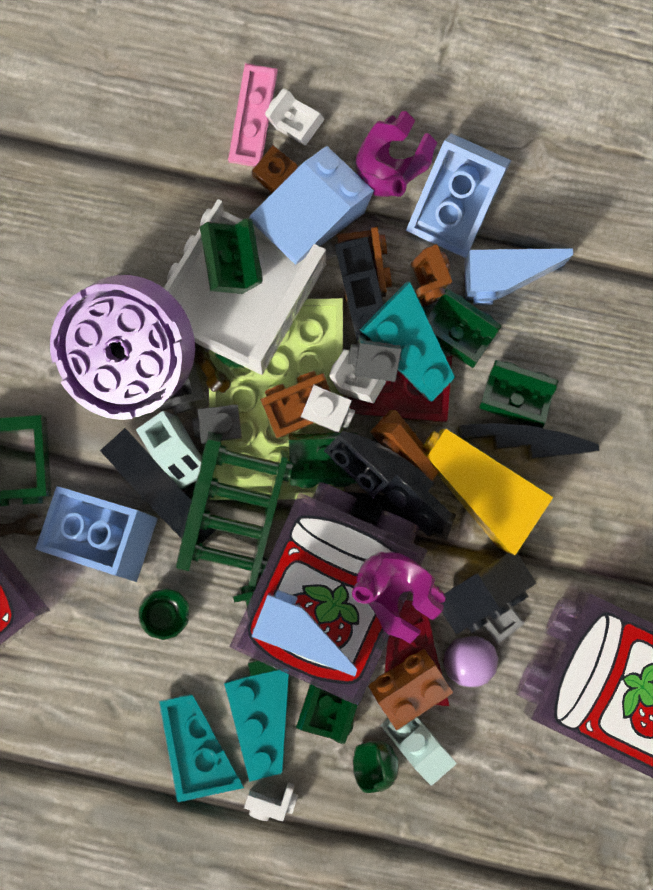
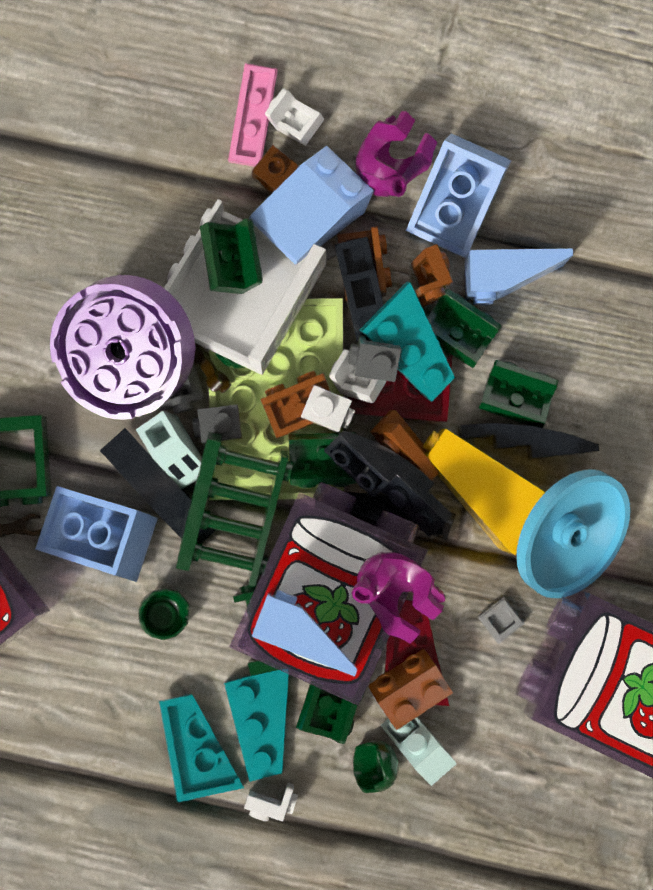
black brick [440,553,537,634] -> none
lavender hair [443,636,499,687] -> none
none -> medium azure dish [517,469,630,598]

